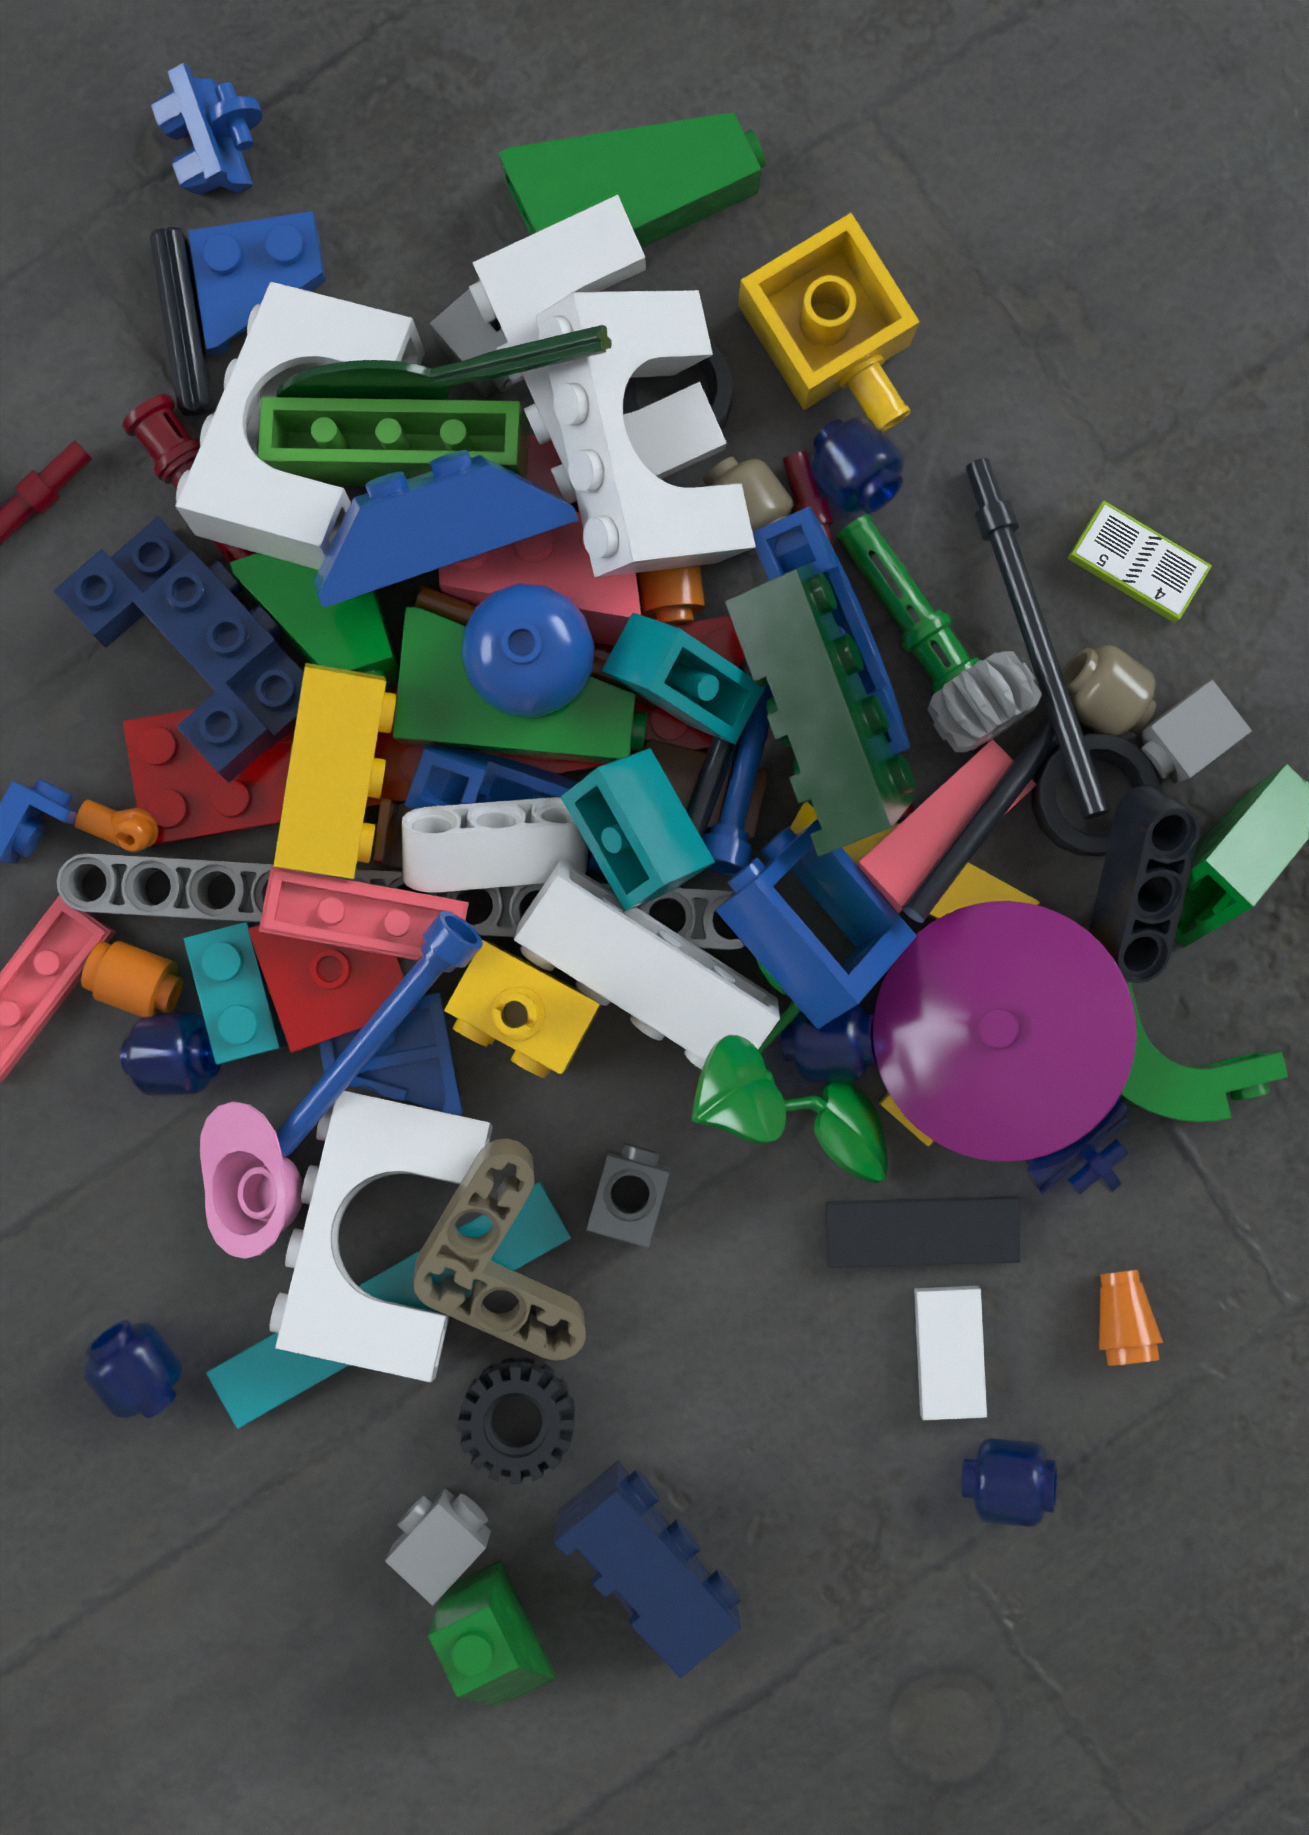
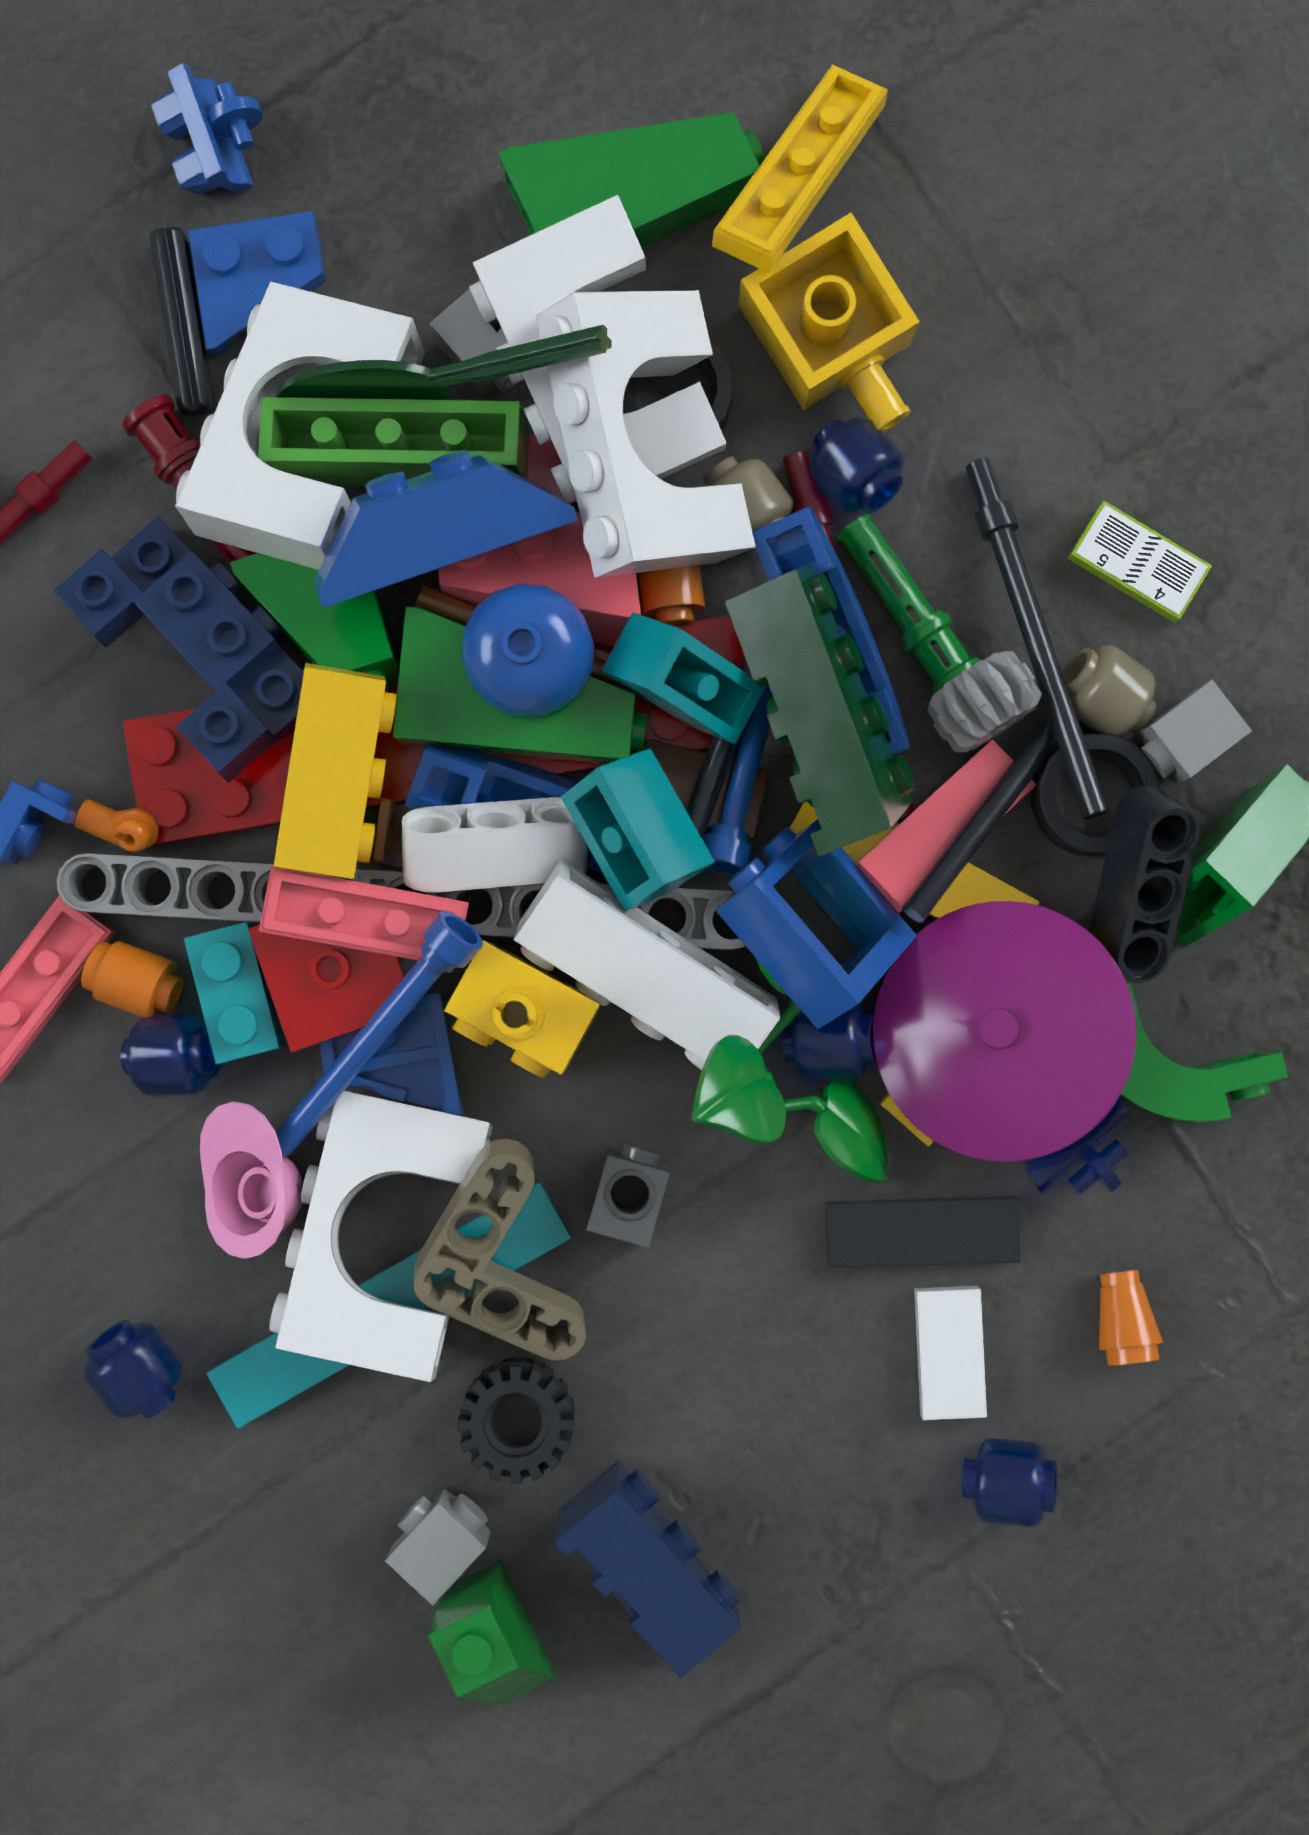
none -> yellow tile [712,64,888,273]

